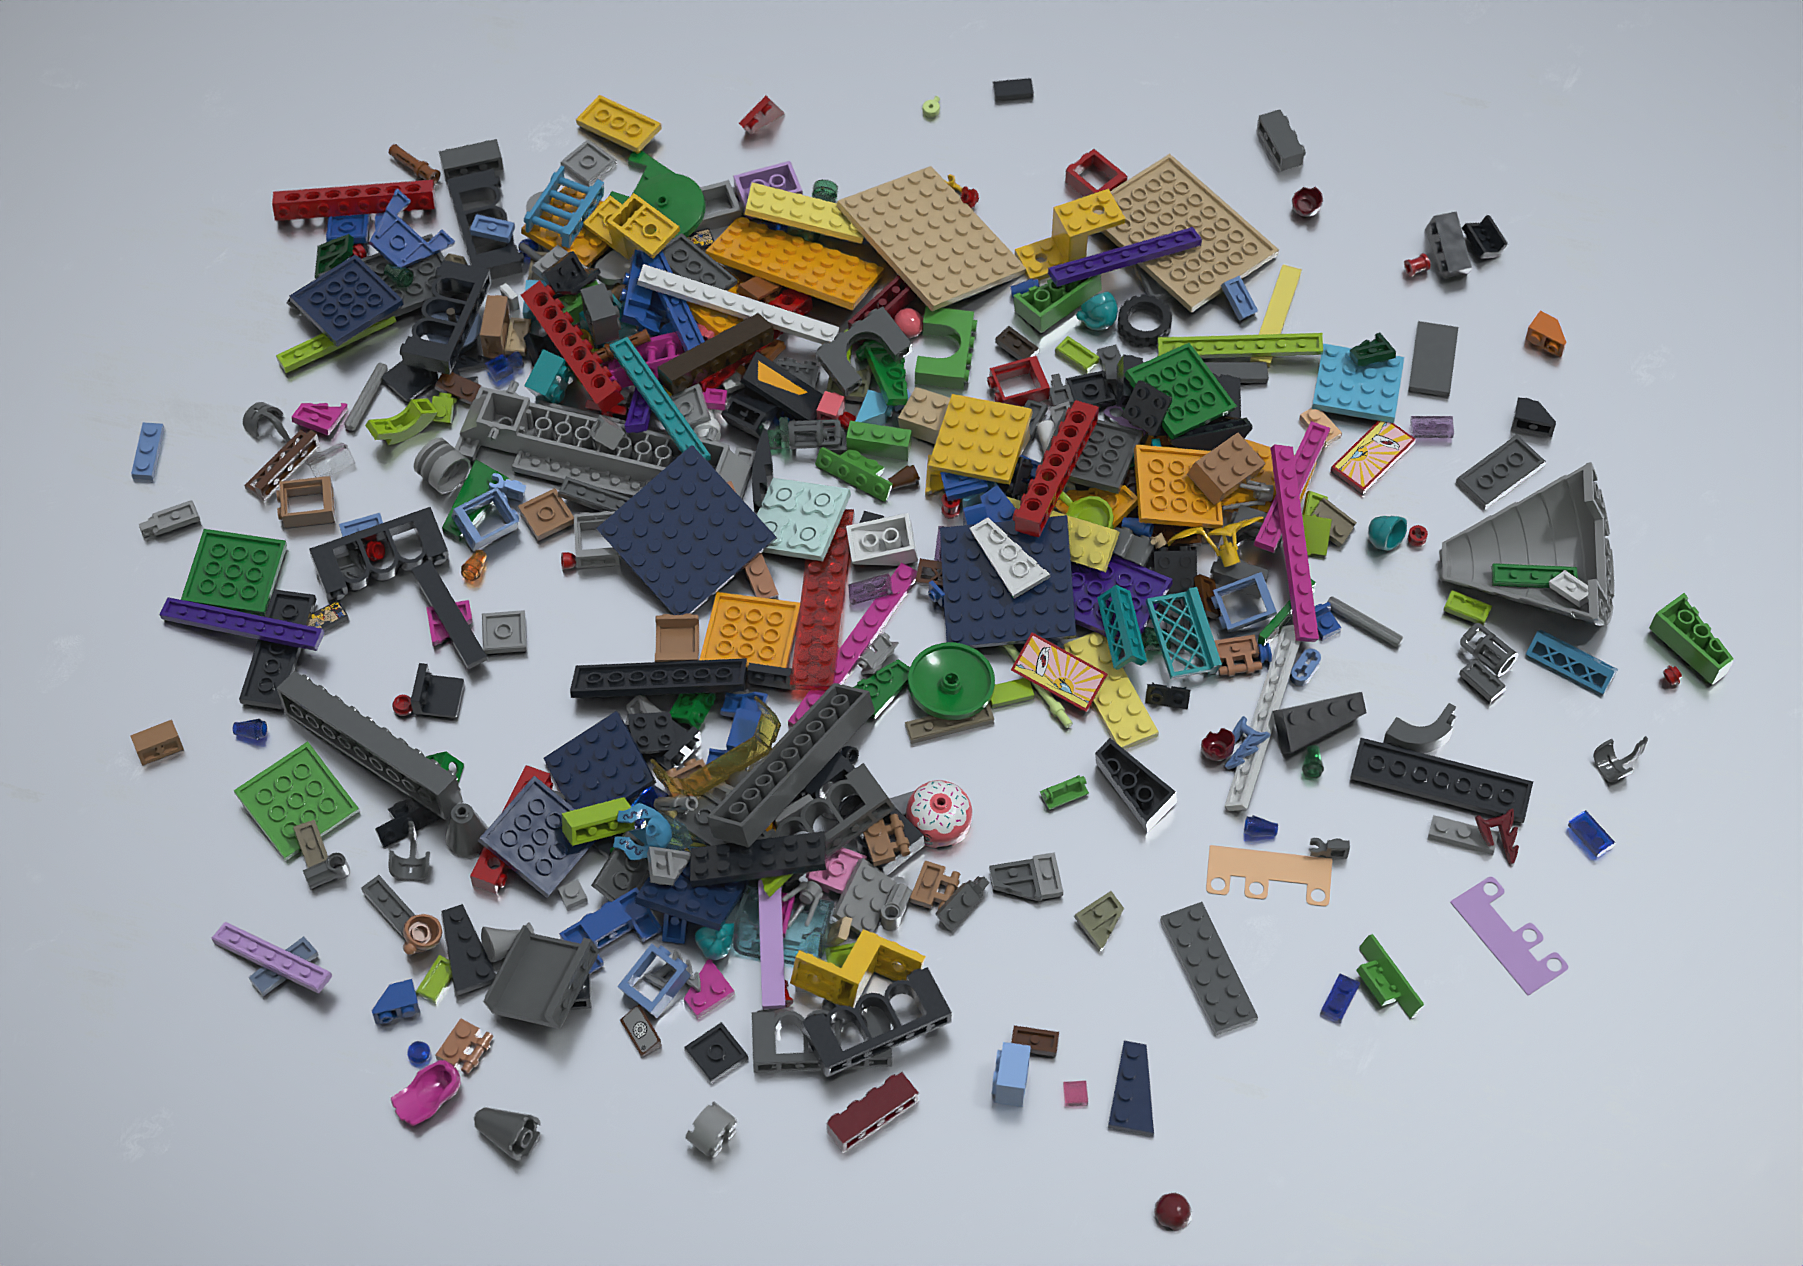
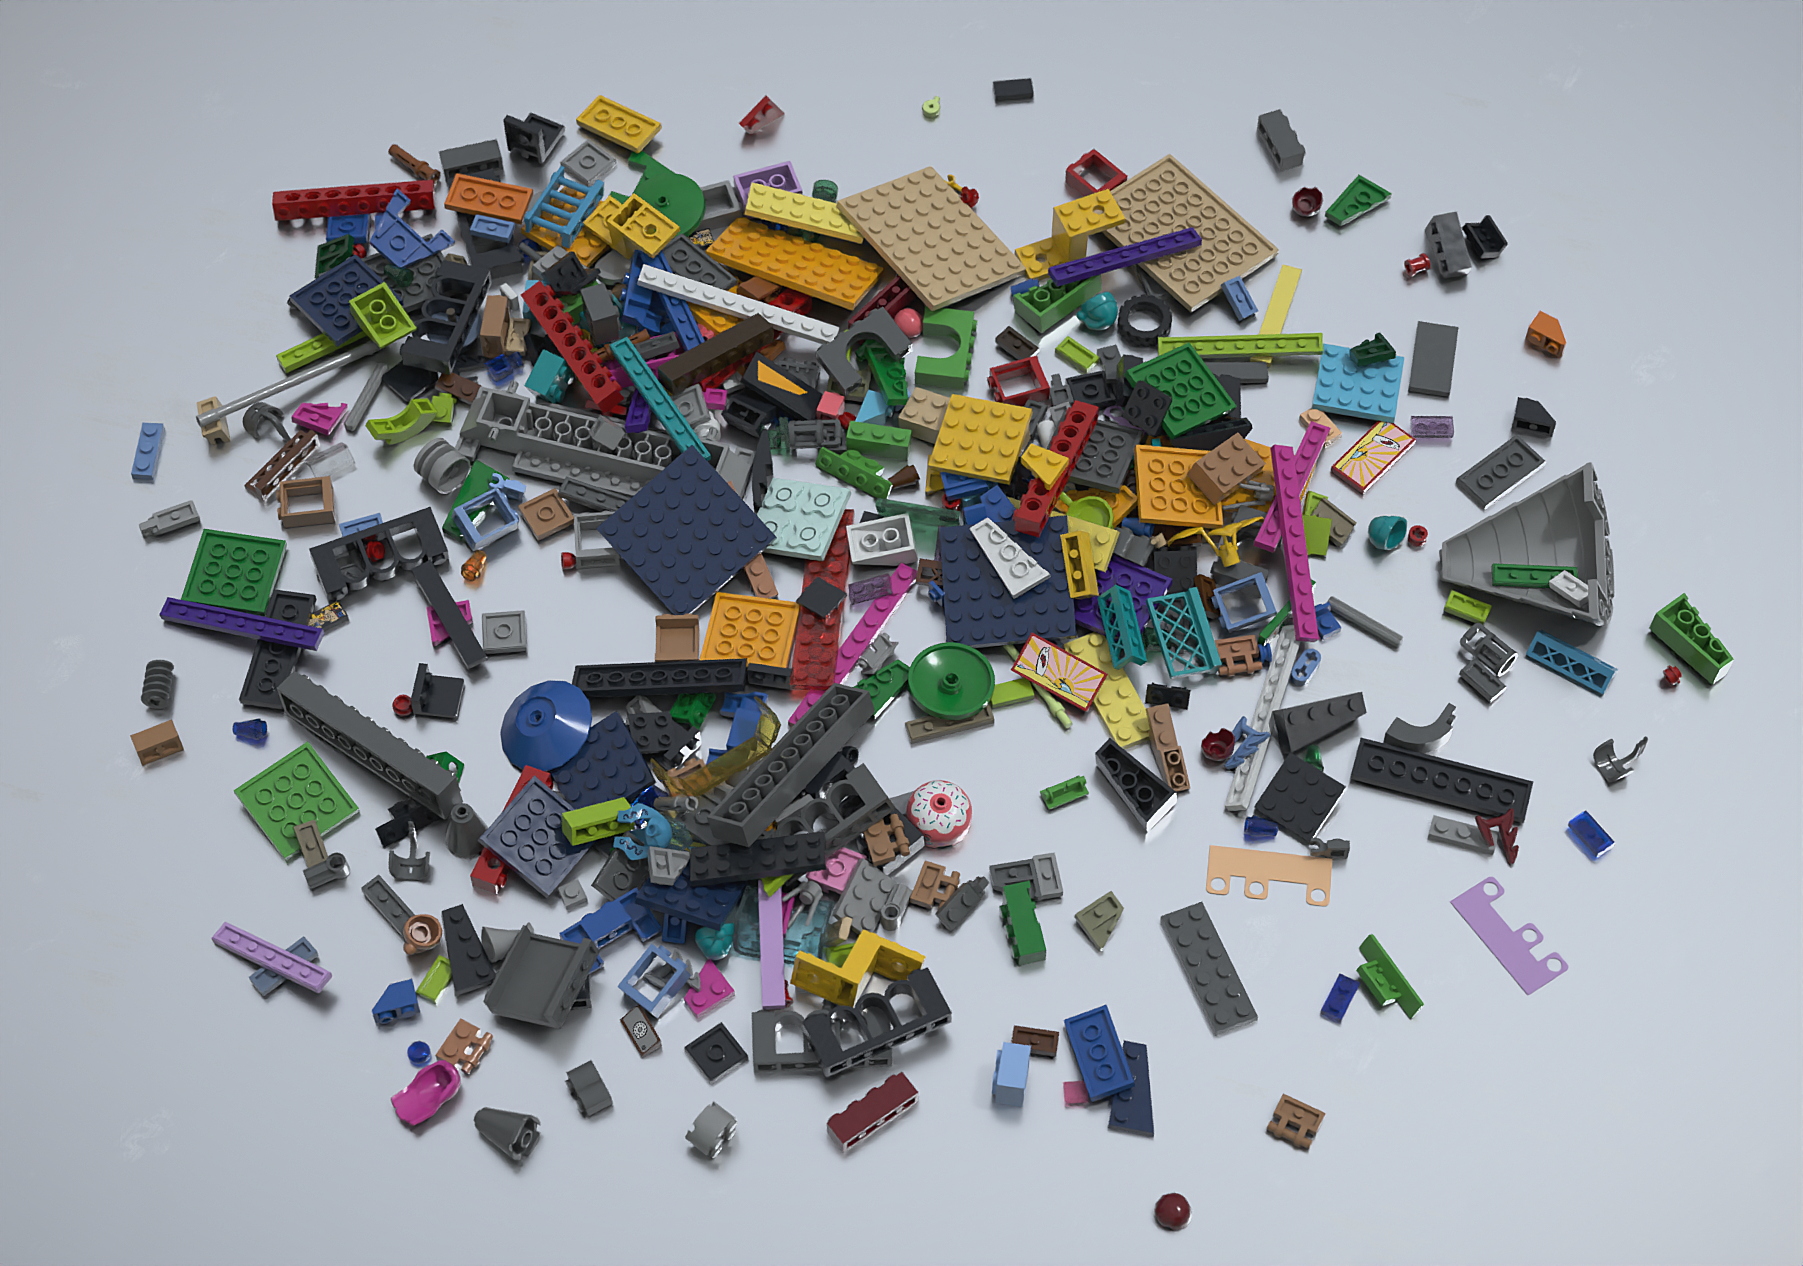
none -> dark grey piece [141,660,174,709]
none -> light grey piece [196,340,386,428]
none -> tan hinge [196,396,230,445]
none -> lime slope [349,282,417,349]
none -> orange plate [444,173,533,225]
none -> blue dish [500,680,592,772]
none -> black bracket [503,112,565,164]
none -> dark grey brick [565,1060,613,1116]
none -> dark grey plate [635,331,680,360]
none -> black piece [796,576,847,620]
none -> clear green tile [875,498,962,527]
none -> green wedge [999,881,1047,966]
none -> yellow wing [1021,443,1069,491]
none -> yellow brick [1060,531,1099,600]
none -> blue plate [1064,1004,1136,1102]
none -> medium nougat slope [1145,704,1191,792]
none -> black plate [1254,752,1347,843]
none -> medium nougat plate [1266,1093,1326,1149]
none -> green wing [1325,175,1392,226]

